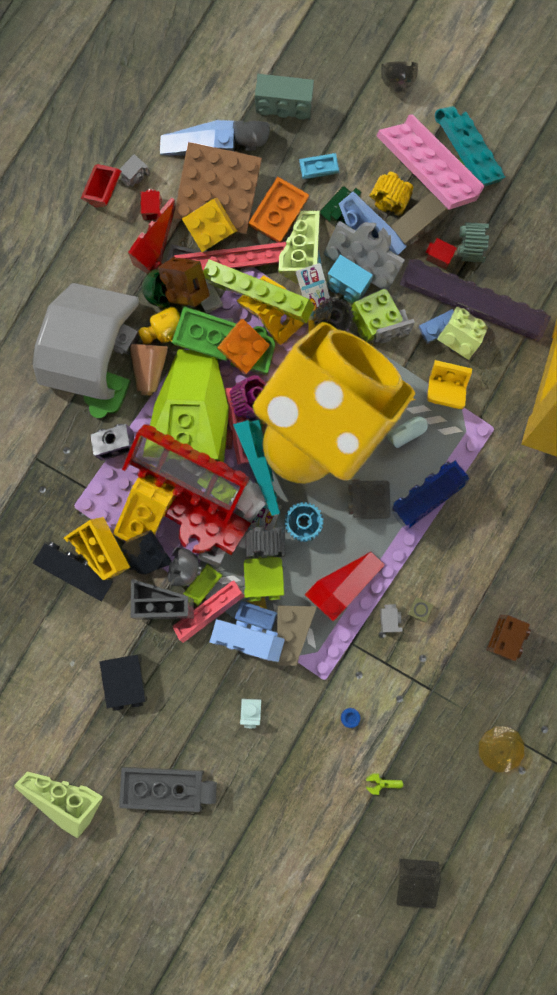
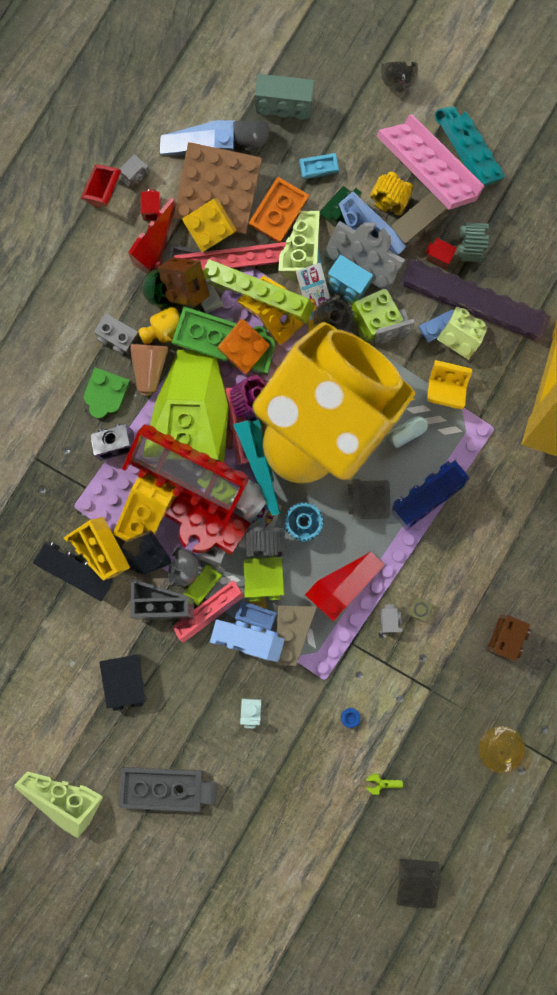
light grey windscreen [33,283,139,400] -> none

